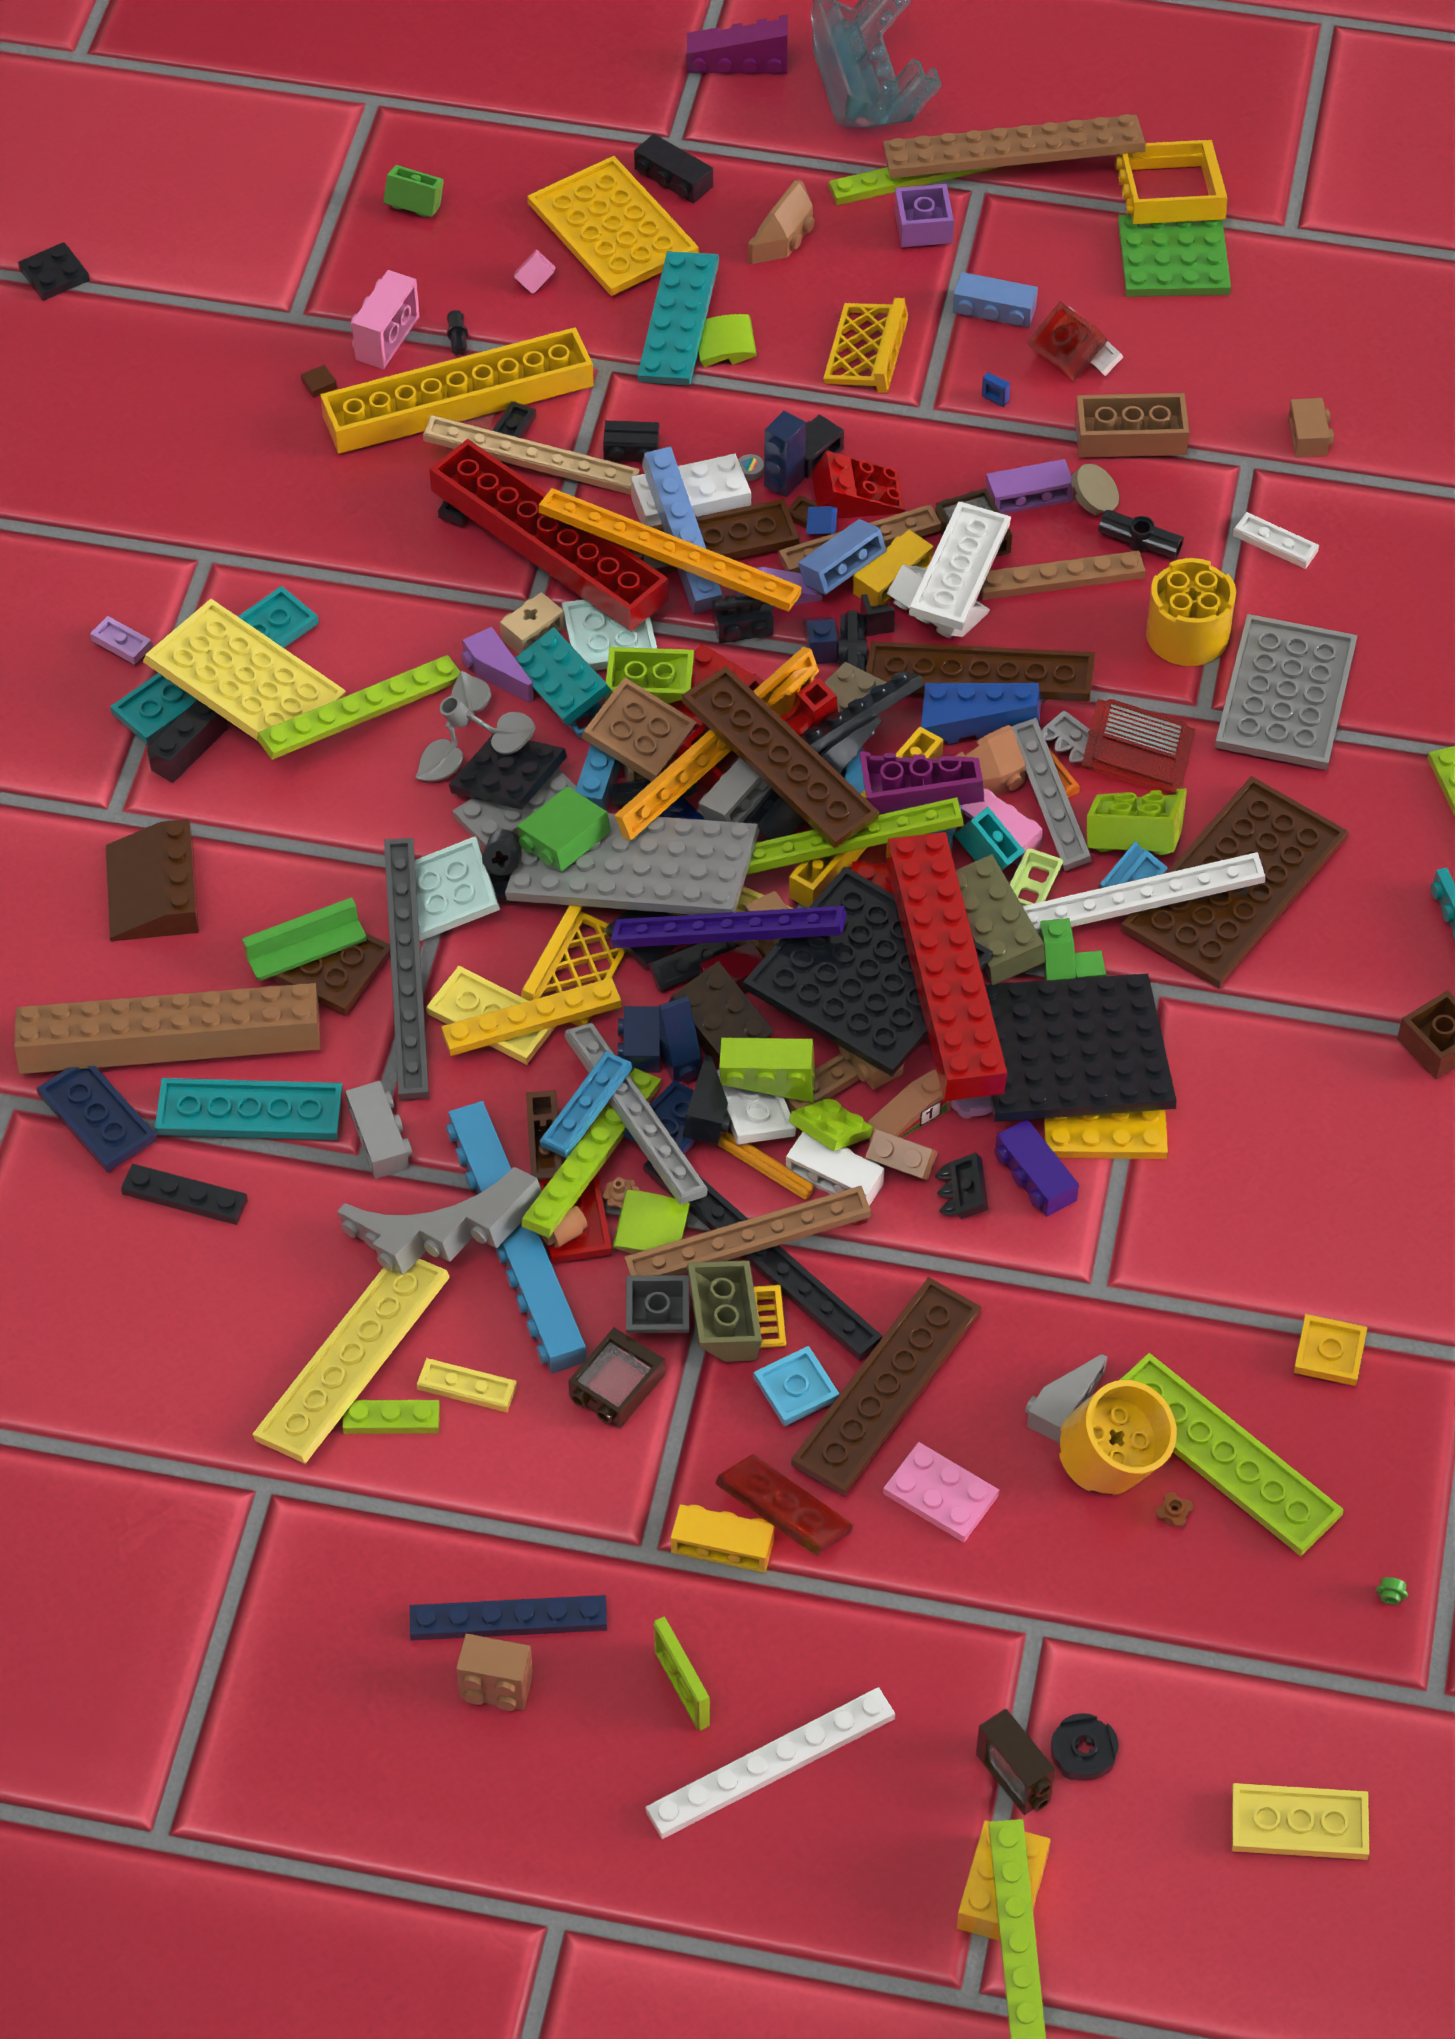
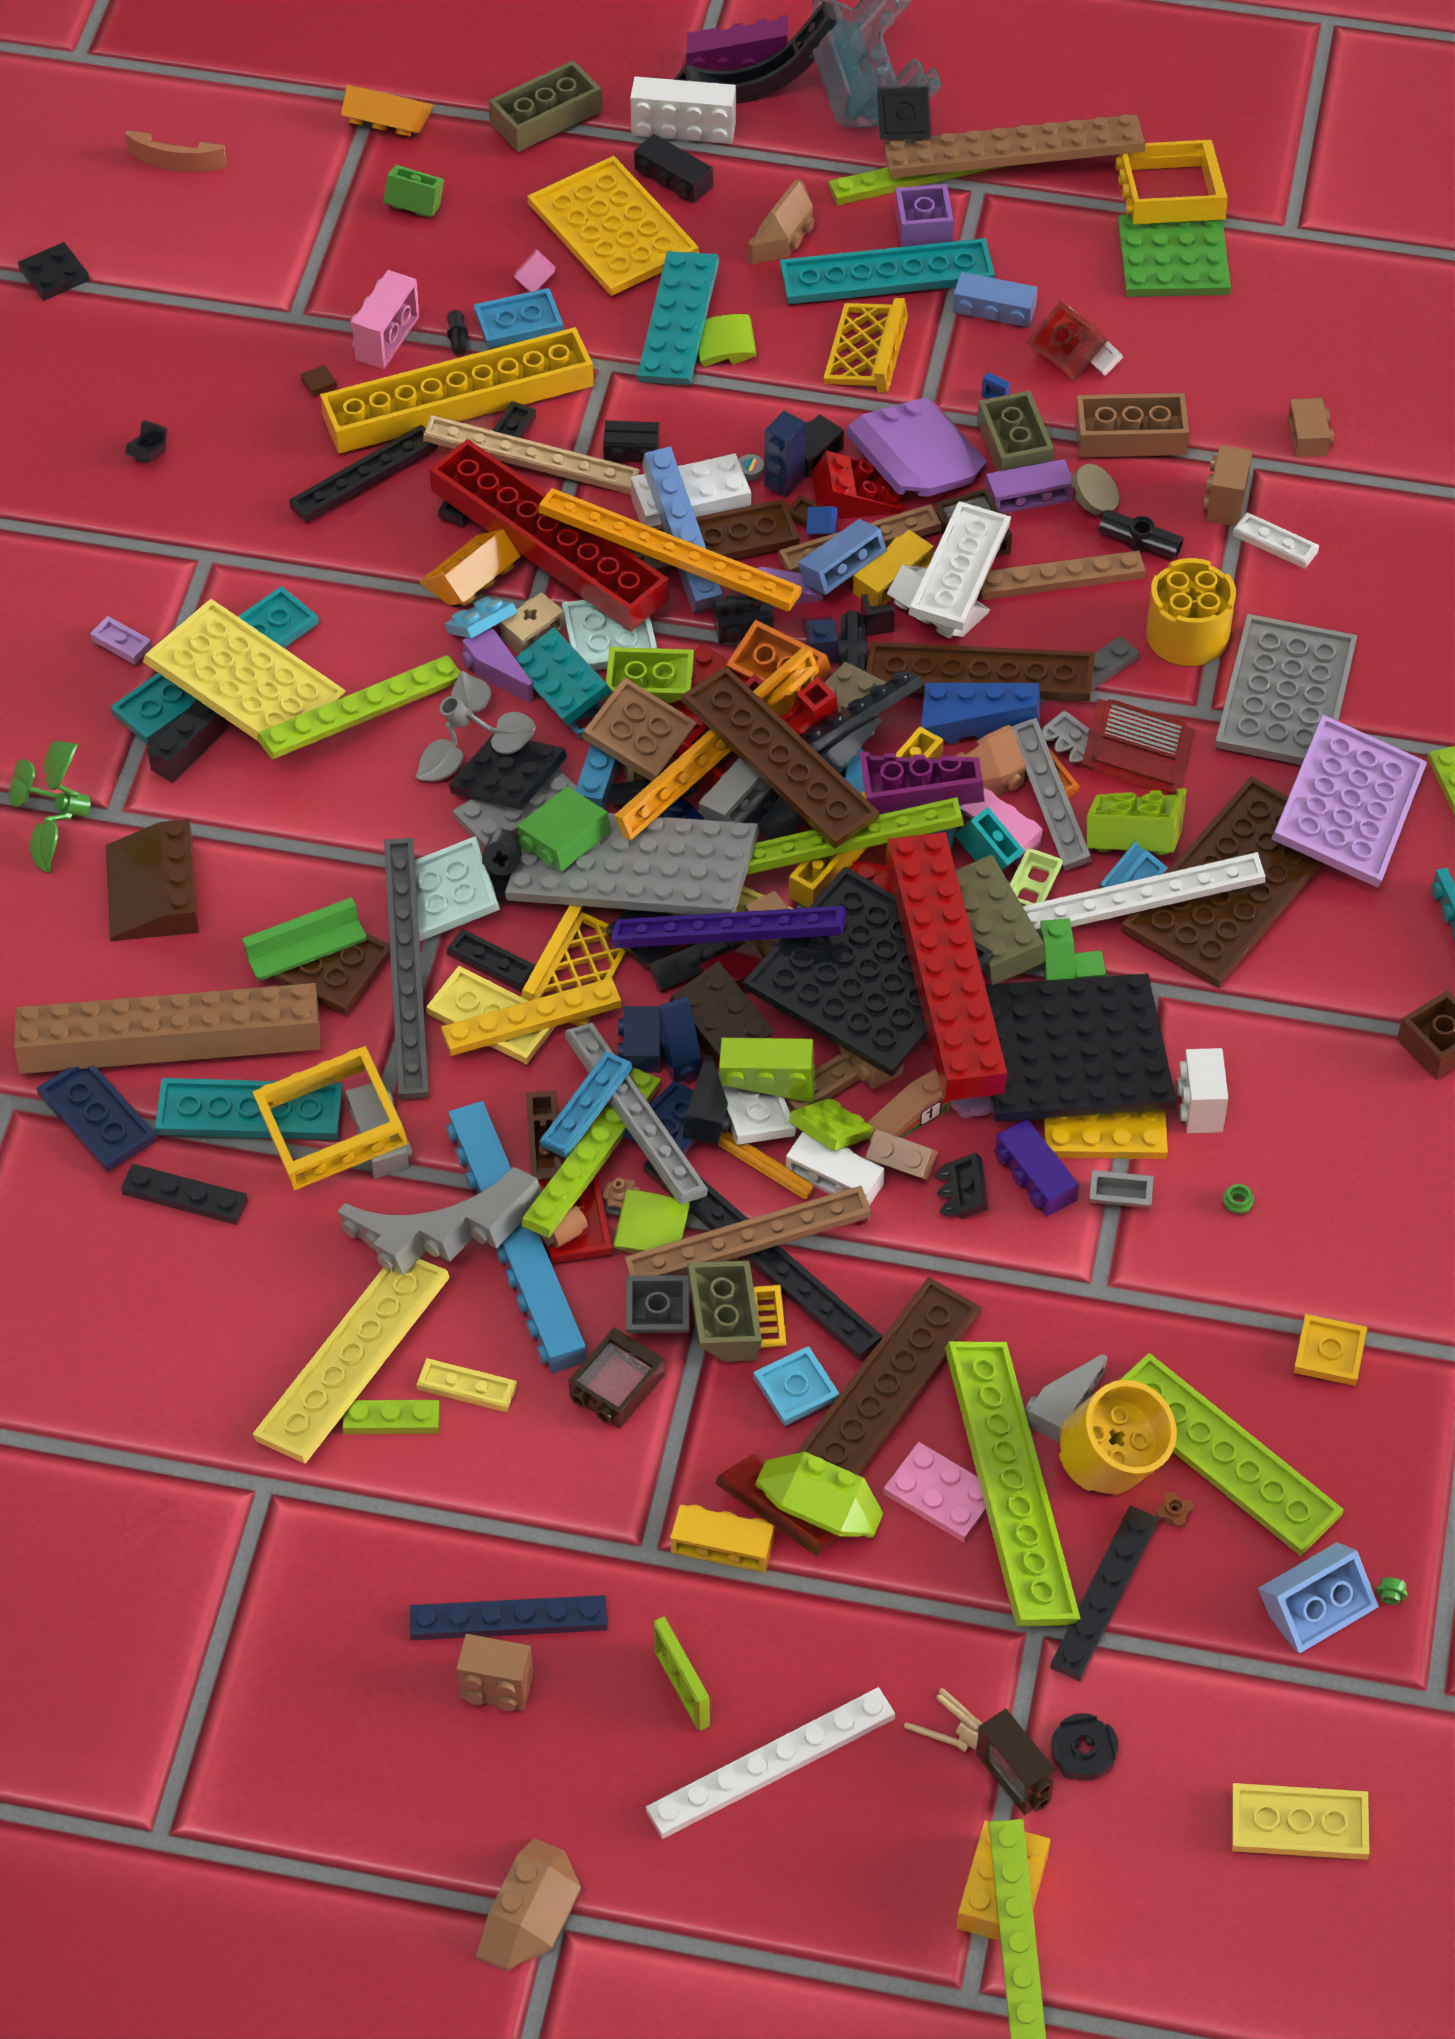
none -> bright green plant [9,741,91,873]
none -> nougat slope [125,130,227,172]
none -> black bracket [125,420,167,462]
none -> yellow window [252,1046,408,1191]
none -> black plate [289,425,438,523]
none -> light orange slope [341,85,433,136]
none -> light orange slope [419,529,521,606]
none -> medium azure plate [444,597,517,638]
none -> black tile [446,929,536,992]
none -> dark azure plate [473,288,564,349]
none -> medium nougat wedge [476,1838,581,1971]
none -> olive brick [488,60,602,152]
none -> white brick [630,76,736,144]
none -> black arch [673,1,837,104]
none -> orange slope [726,620,831,682]
none -> lime wedge [755,1452,883,1538]
none -> teal plate [780,238,995,304]
none -> medium lavender wedge [846,397,987,497]
none -> black plate [877,85,932,140]
none -> tan plant [904,1688,983,1752]
none -> lime plate [945,1341,1081,1626]
none -> olive brick [977,391,1054,471]
none -> black plate [1050,1505,1159,1681]
none -> light grey brick [1089,1170,1154,1208]
none -> dark grey plate [1091,636,1139,691]
none -> white brick [1176,1048,1228,1133]
none -> medium nougat brick [1203,445,1253,527]
none -> bright green plate [1223,1184,1254,1214]
none -> light blue slope [1258,1542,1379,1654]
none -> lavender plate [1271,715,1427,888]

